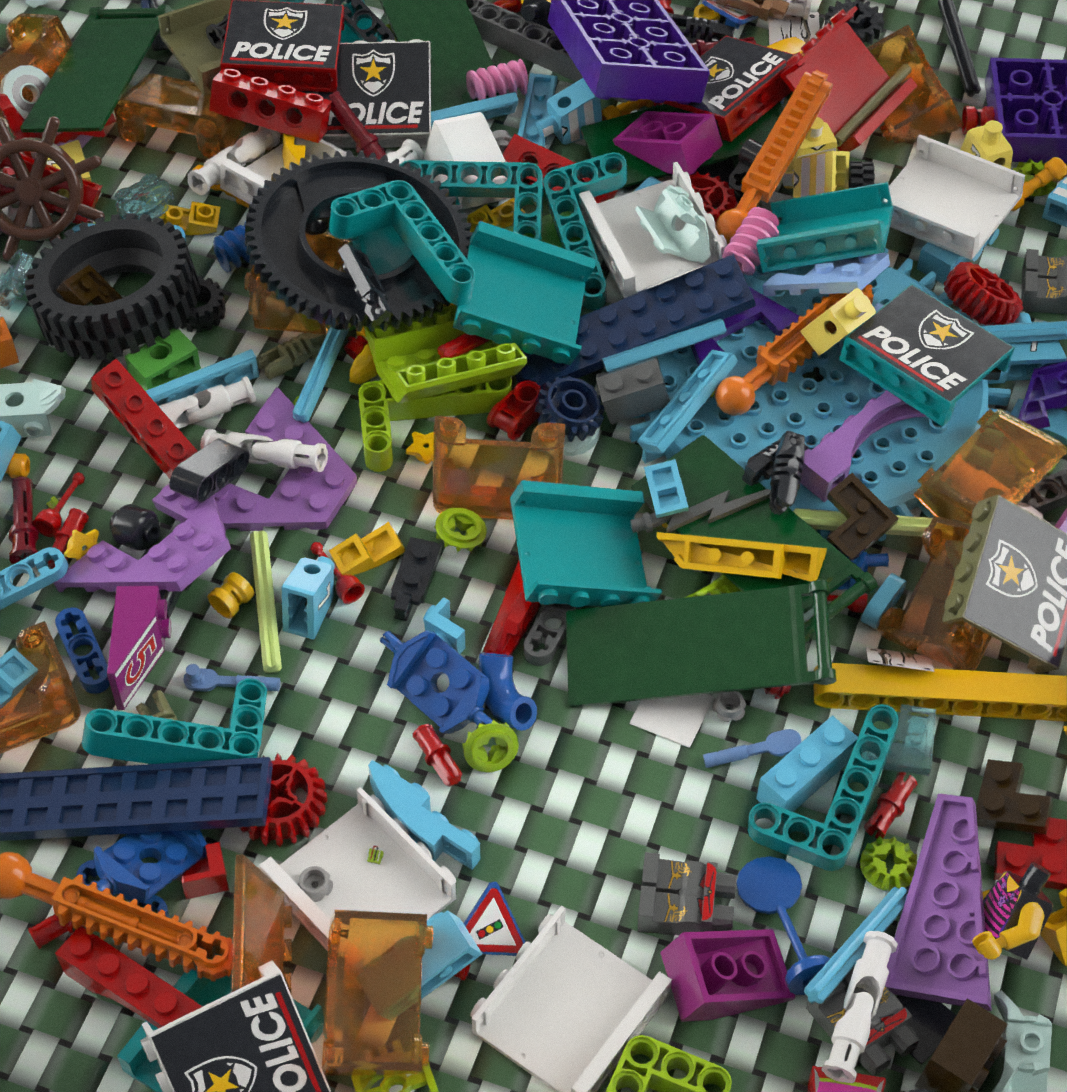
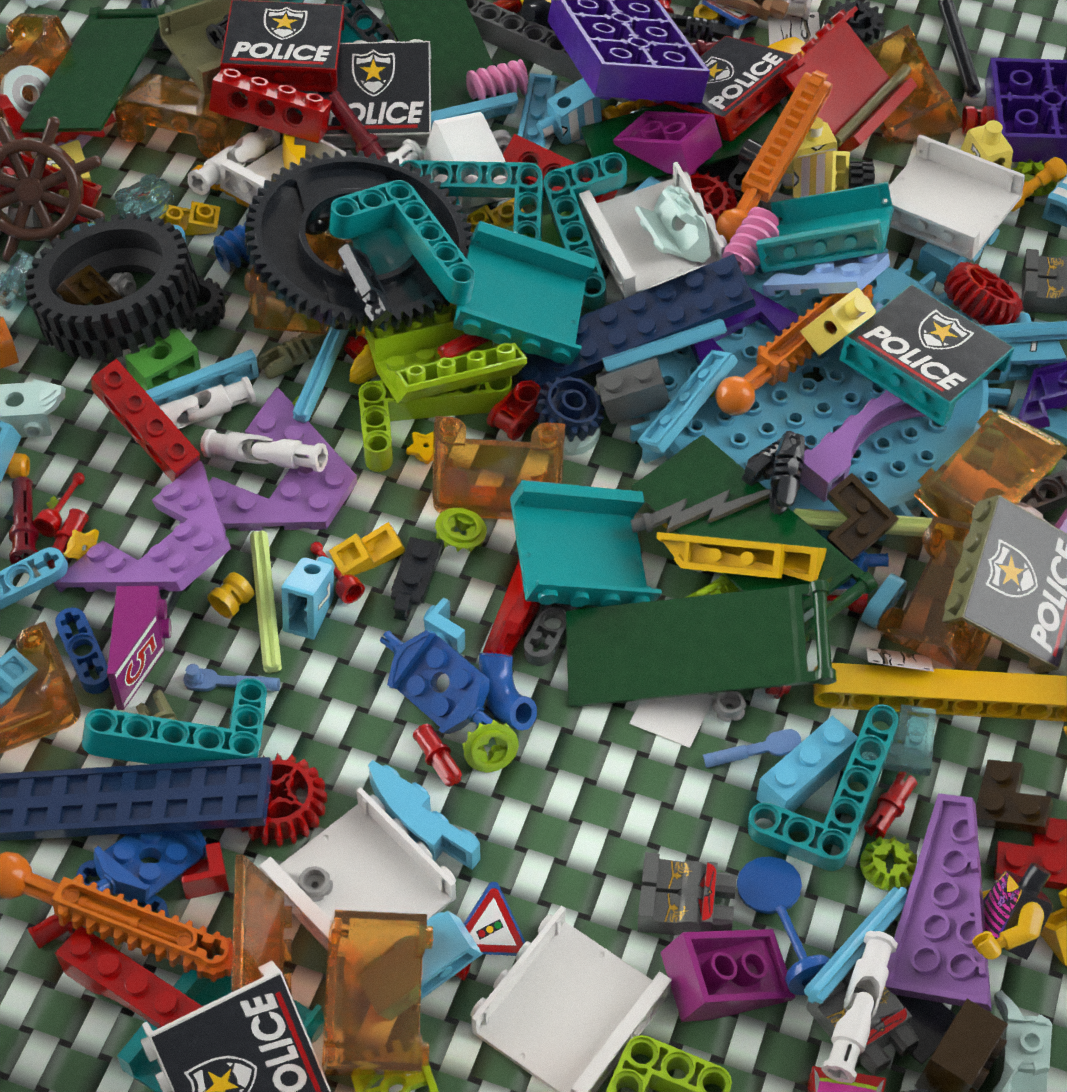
black head [110,504,160,551] -> none
black beam [169,438,250,503] -> none
lime piece [367,846,384,865] -> none
medium azure slope [644,459,689,518] -> none
none -> light grey plate [109,272,136,298]

